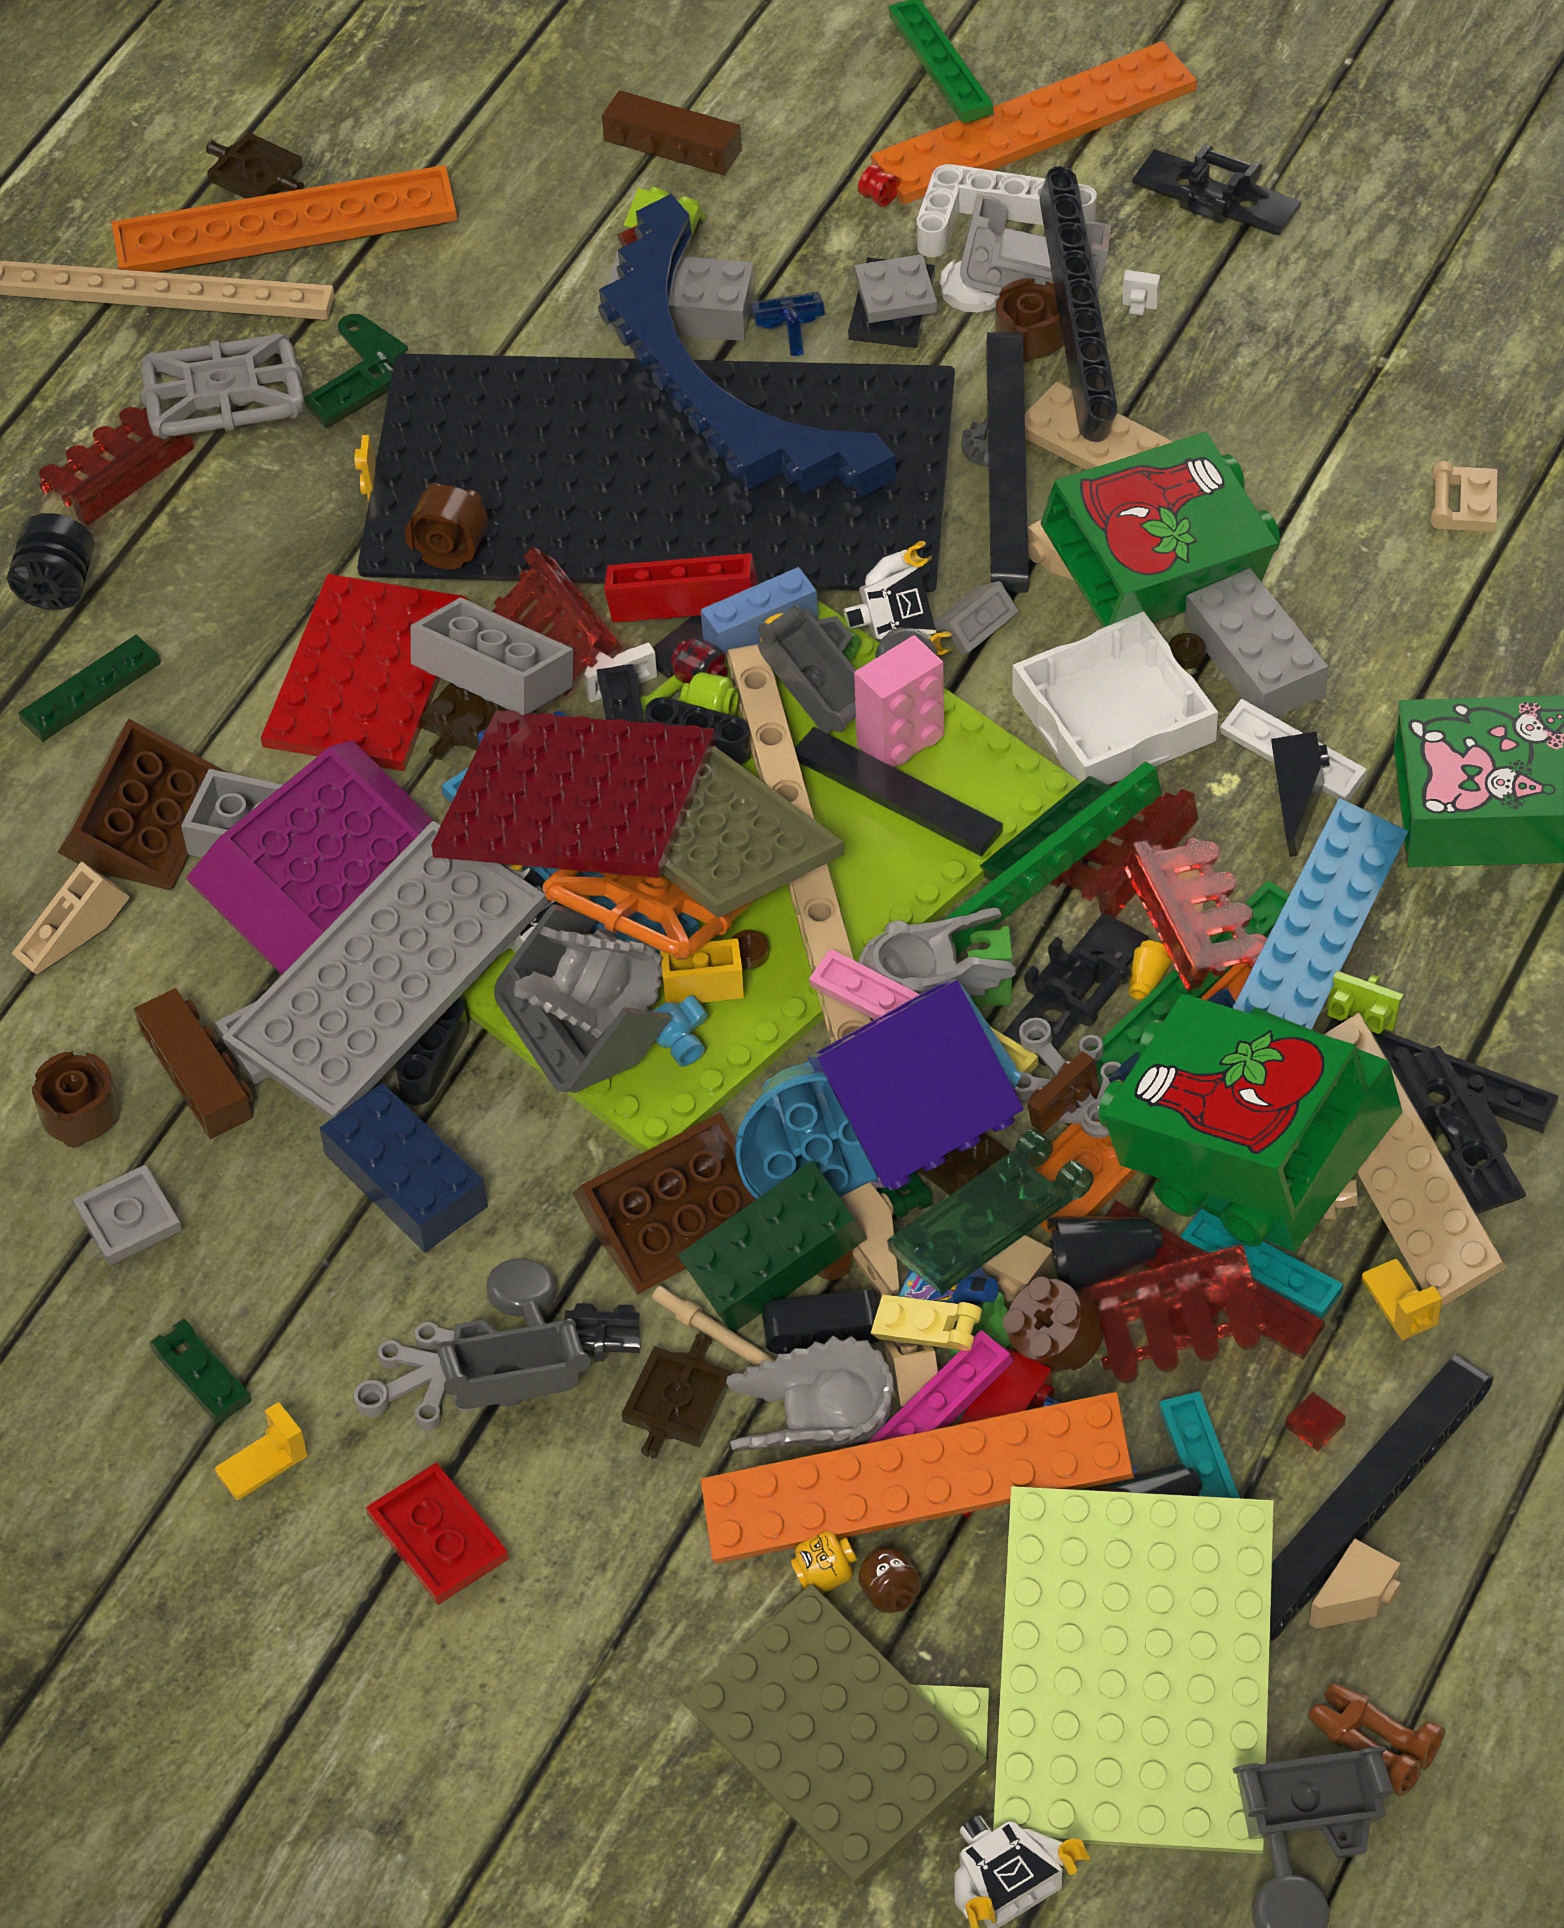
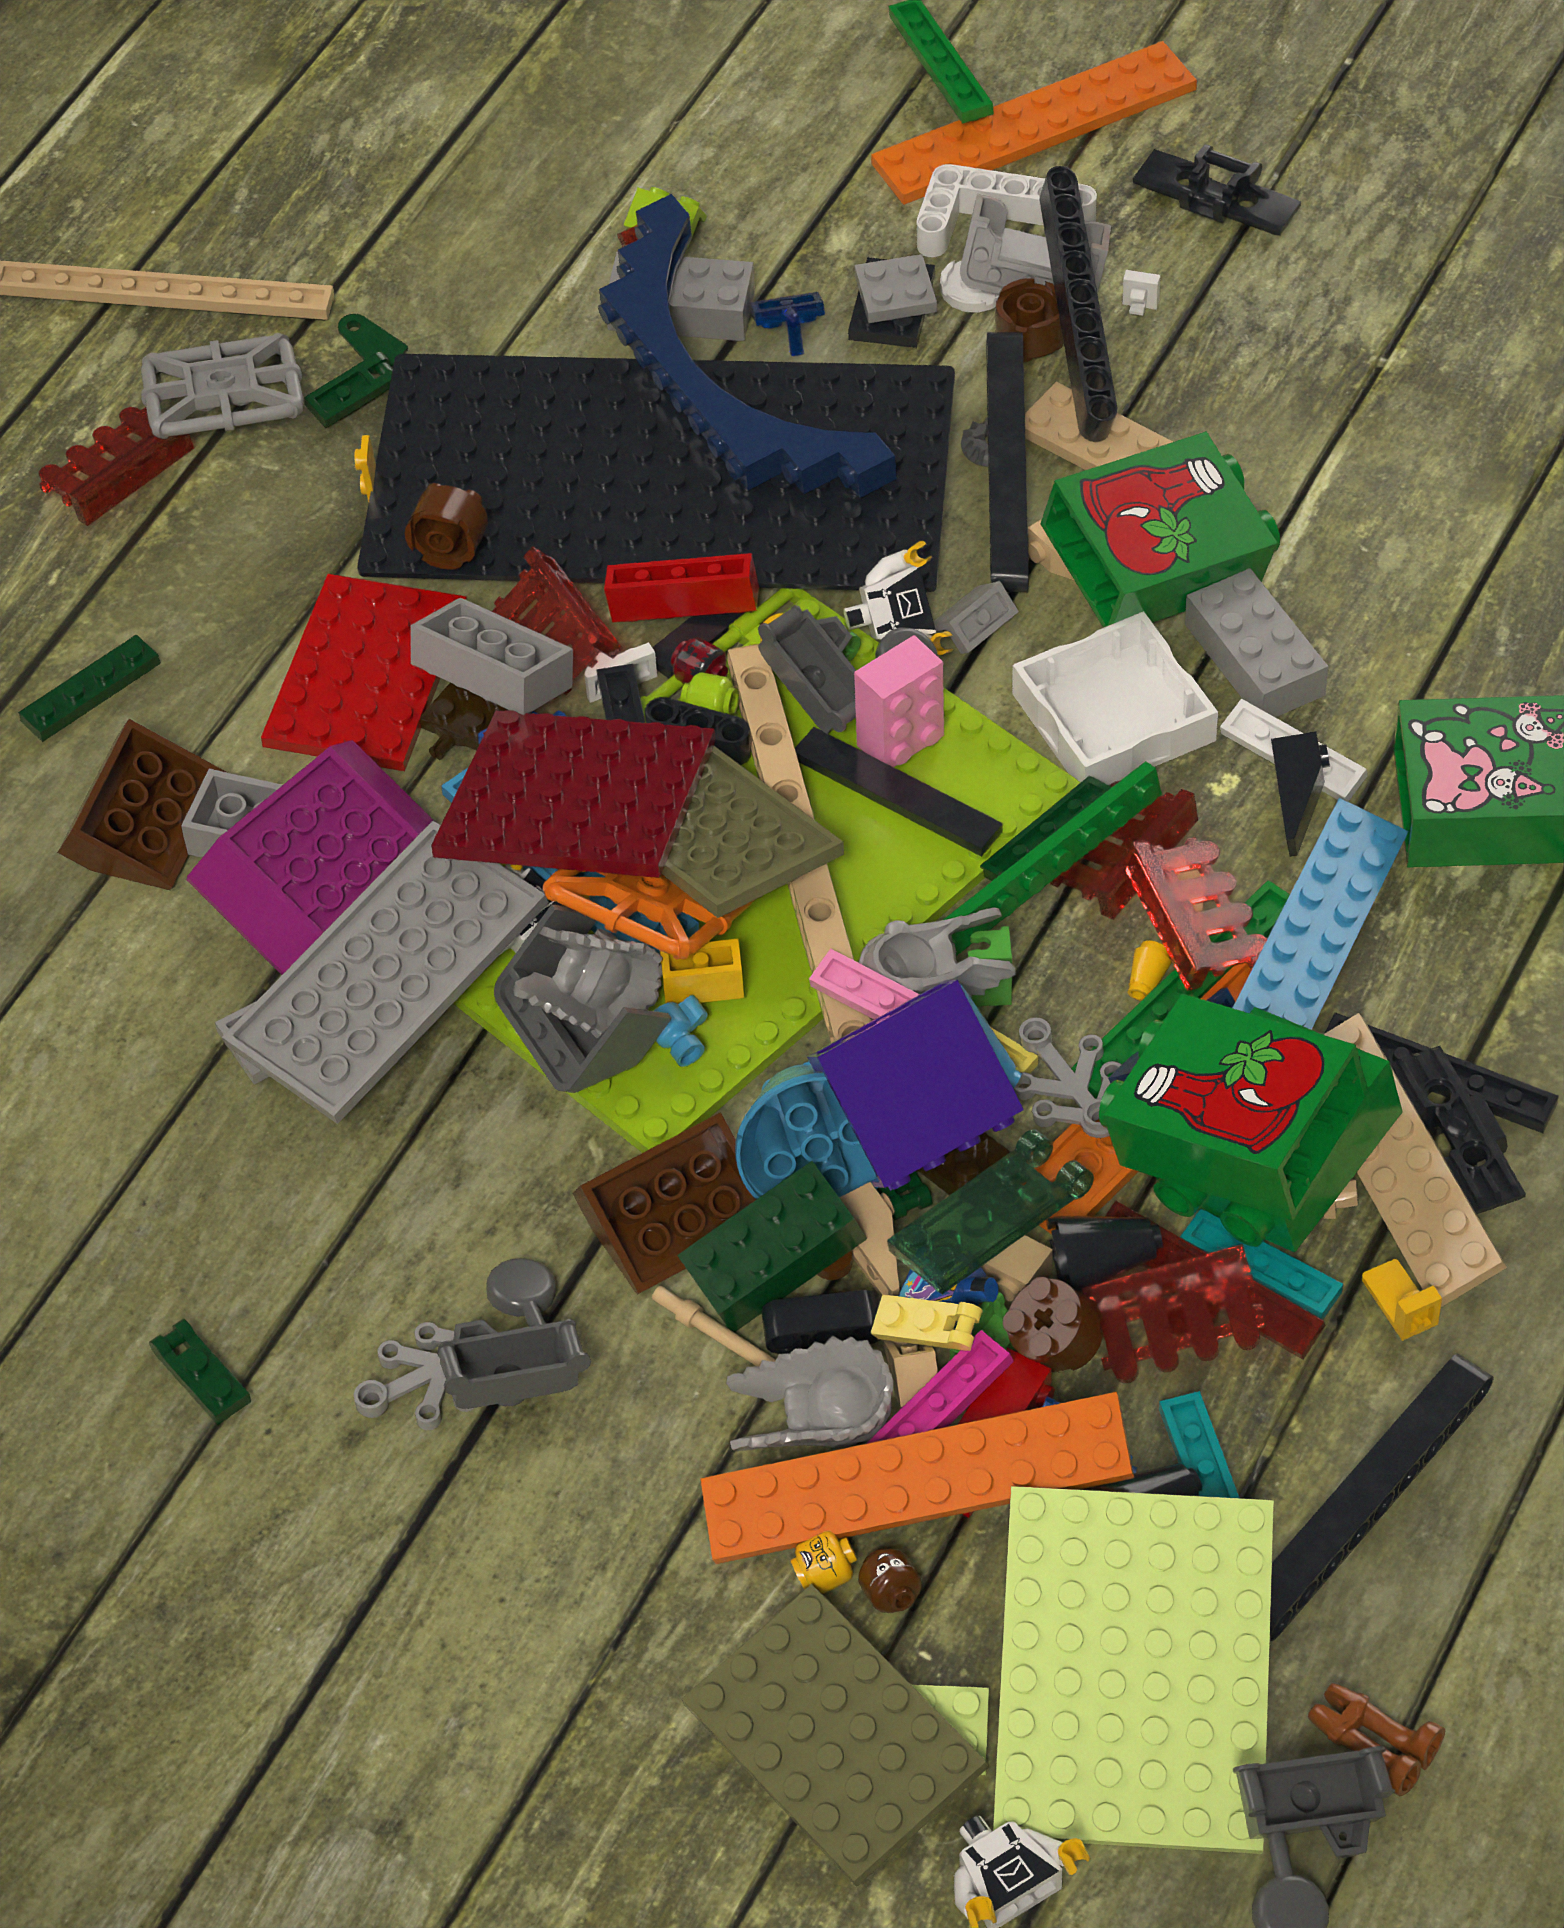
black wheel [7,513,95,610] -> none
tan slope [12,861,130,974] -> none
reddish brown brick [32,1051,119,1148] -> none
light grey plate [72,1165,182,1266] -> none
orange plate [111,165,458,272] -> none
reddish brown brick [134,988,253,1139] -> none
dark brown plate [206,132,304,199] -> none
yellow bracket [215,1402,308,1500] -> none
dark blue brick [319,1083,488,1253] -> none
red plate [366,1462,509,1605] -> none
black beam [396,997,469,1105] -> none
black hips [564,1303,641,1361] -> none
reddish brown brick [602,90,742,176] -> none
dark brown plate [621,1333,731,1459] -> none
medium blue brick [701,567,818,660] -> none
reddish brown tile [731,930,768,969] -> none
red wheel [858,164,900,207] -> none
black piece [1003,913,1149,1066] -> none
reddish brown plate [1027,1051,1100,1134] -> none
dark brown tile [1169,633,1206,669] -> none
clear red plate [1285,1392,1346,1452] -> none
tan slope [1309,1539,1402,1629] -> none
lime hips [1326,971,1404,1034] -> none
tan plate [1430,461,1497,532] -> none

